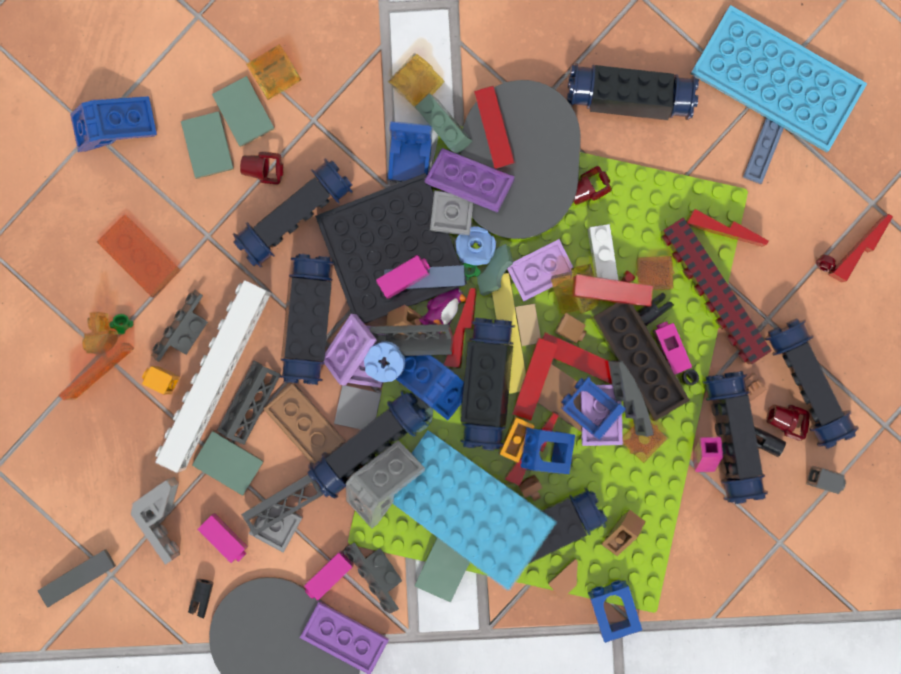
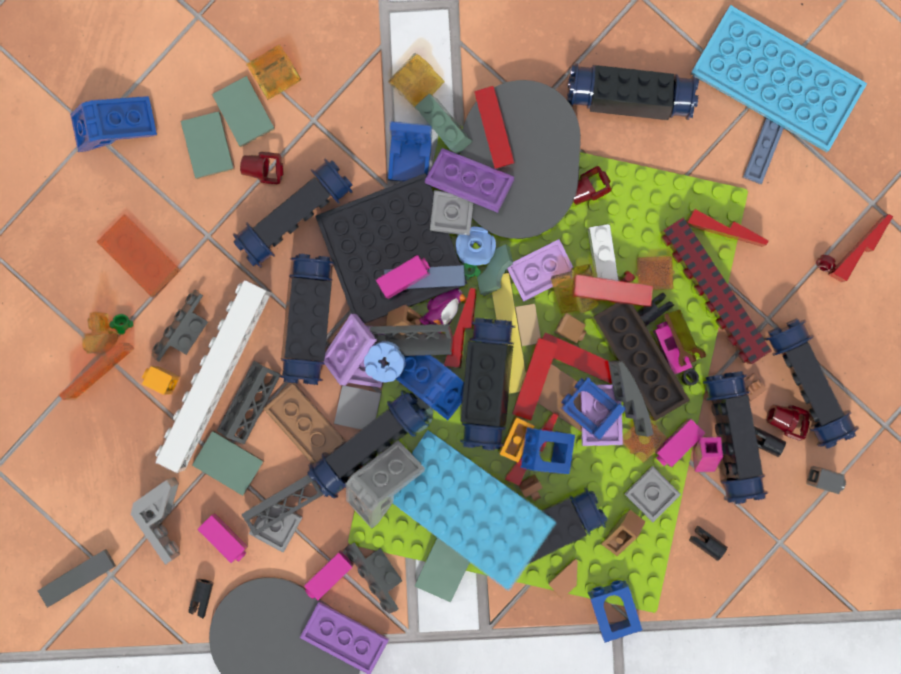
none -> light grey tile [624,466,681,522]
none -> dark pink brick [655,418,705,467]
none -> flag [664,310,706,367]
none -> black hinge [689,526,728,561]

